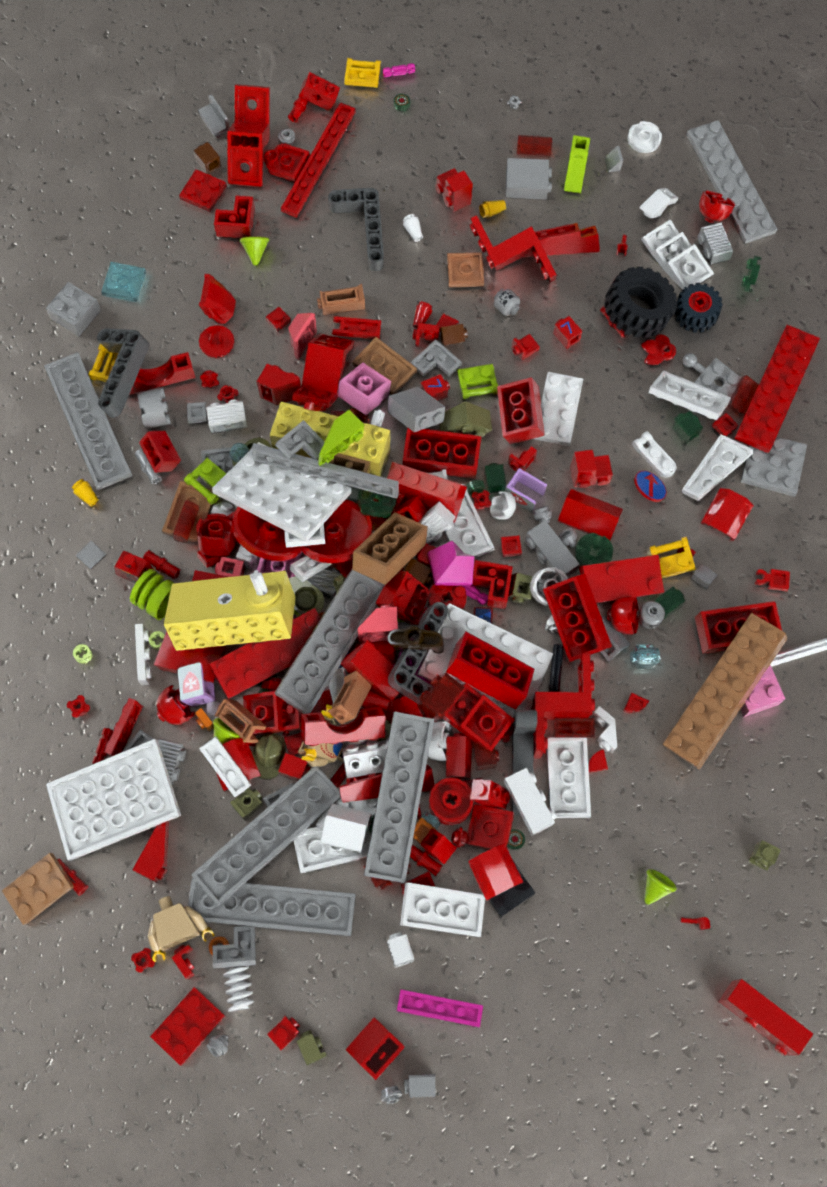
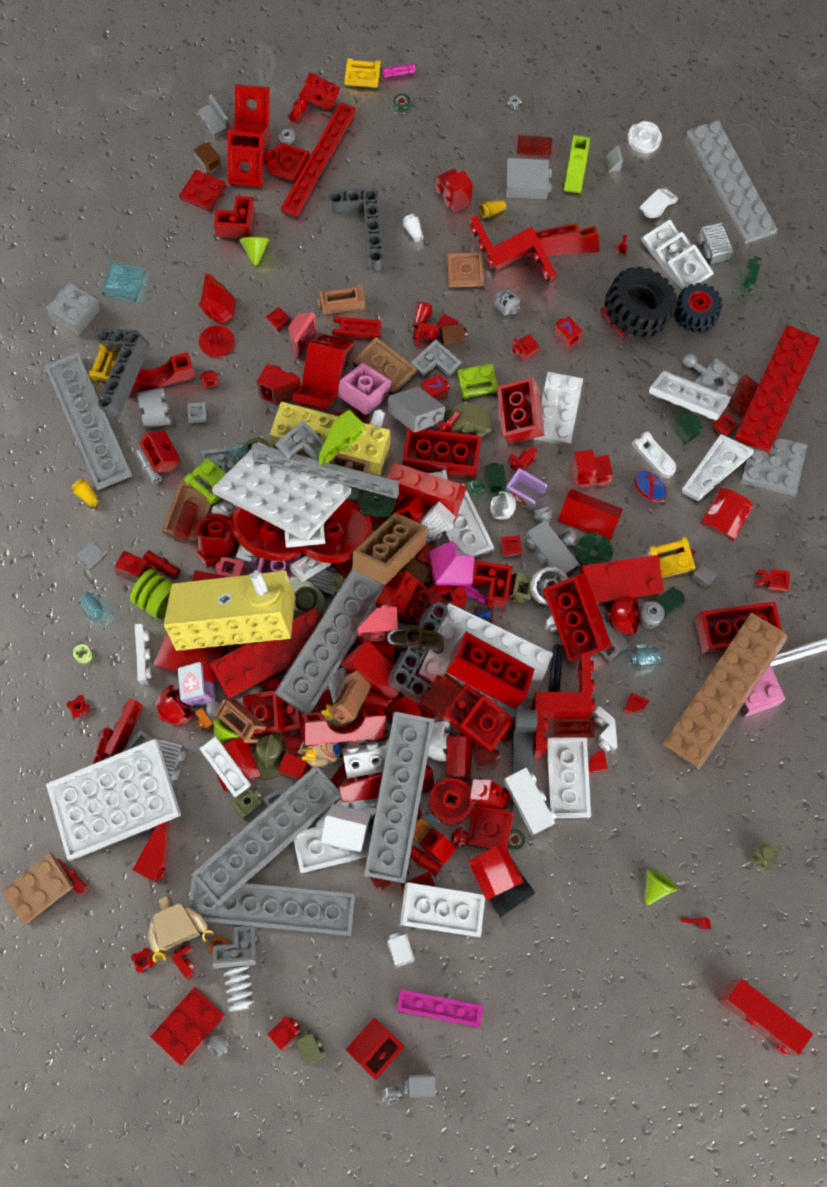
yellowish green bush [149,631,165,650] -> none
white brick [206,400,247,433] -> none
red plate [217,385,239,403] -> none
red tile [304,399,327,411] -> none
red plate [471,490,492,509] -> none
red plate [641,334,676,365] -> none
red cylinder [699,190,736,223] -> none
none -> clear light blue brick [78,592,106,621]
none -> red hand [437,410,461,432]

